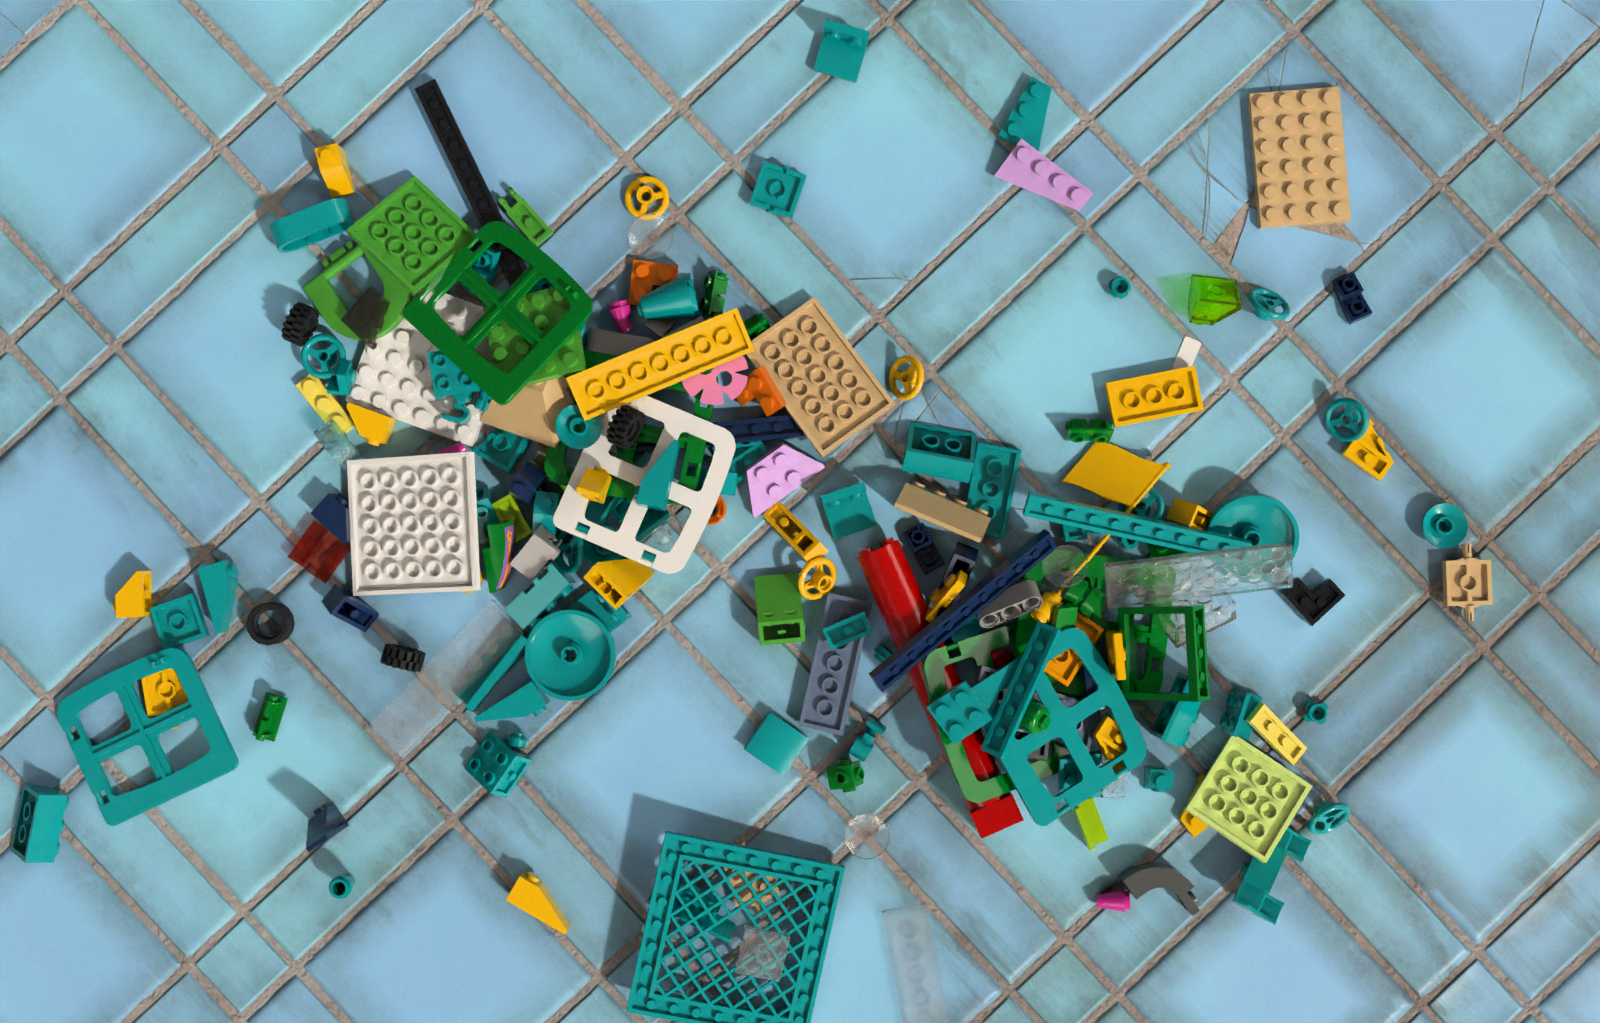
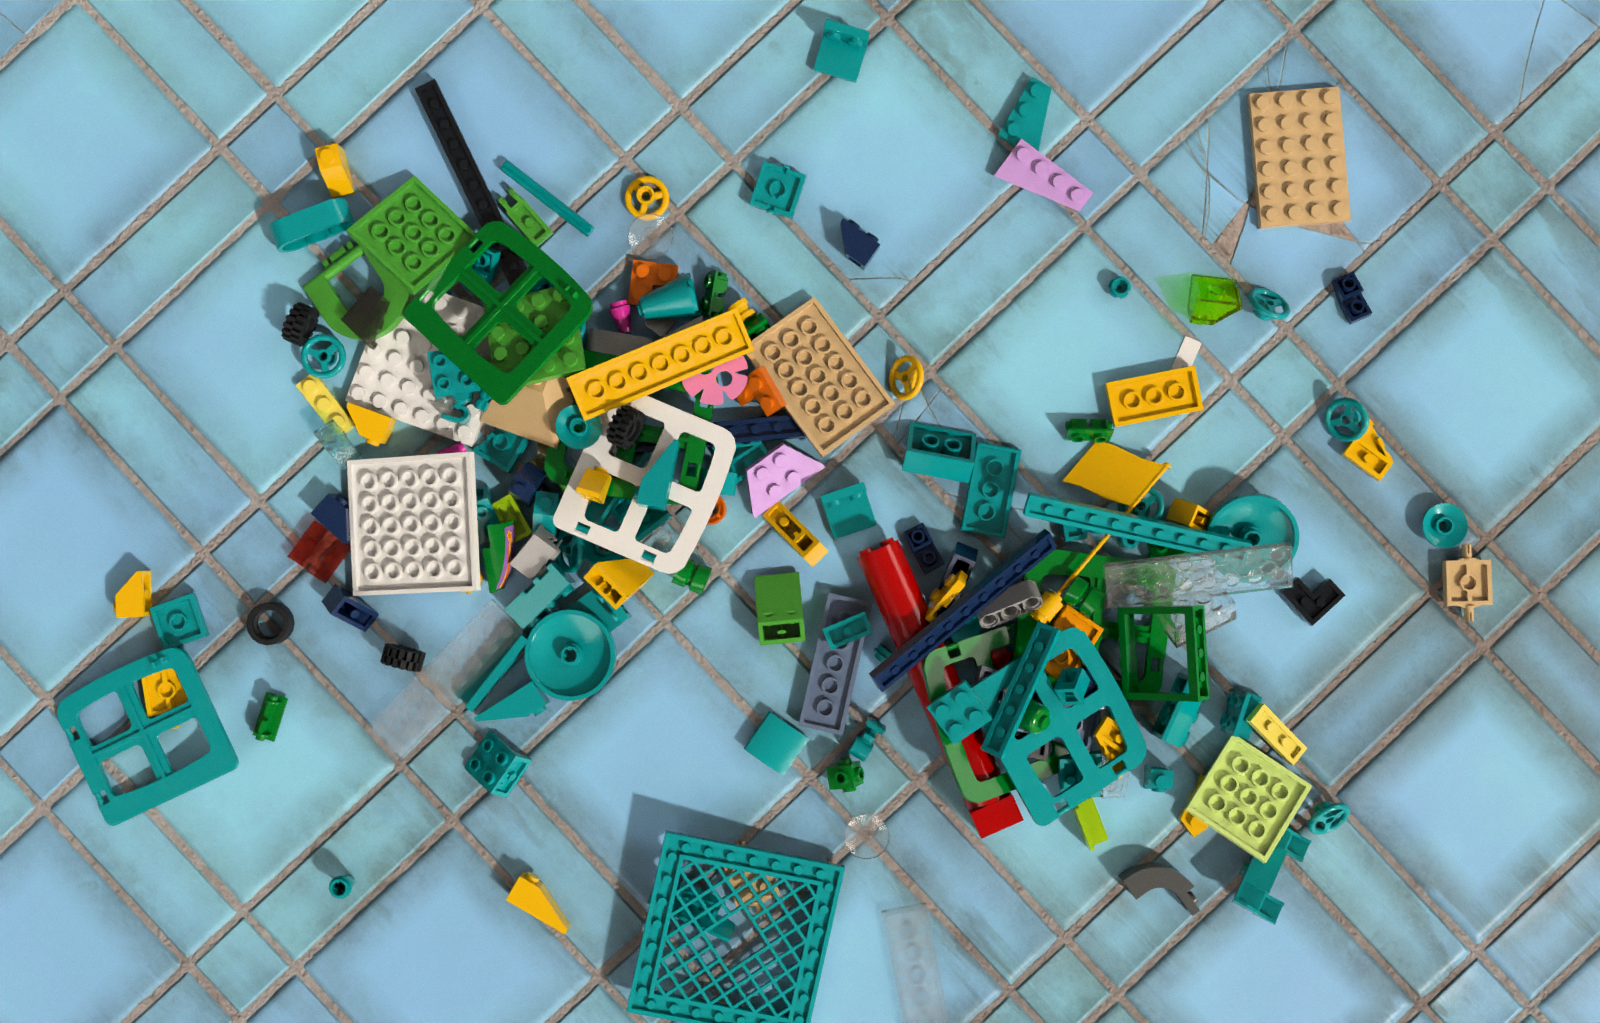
teal slope [10,783,69,863] -> none
teal slope [197,560,238,634] -> none
dark blue slope [306,803,349,852] -> none
teal bracket [326,359,356,396] -> none
teal plate [506,733,529,749] -> none
clear plate [734,926,790,982] -> none
yellow piece [798,557,836,600] -> none
tan slope [894,481,991,544] -> none
clear dish [1042,545,1089,587] -> none
green tile [1051,604,1078,629] -> none
dark pink cone [1097,889,1130,912] -> none
yellow plate [1105,630,1126,680] -> none
teal plate [1303,700,1328,724] -> none
none -> teal axle [500,160,594,237]
none -> green wheel [671,558,712,595]
none -> yellow wheel [727,298,755,322]
none -> dark blue slope [840,218,880,270]
none -> teal brick [1054,668,1090,705]

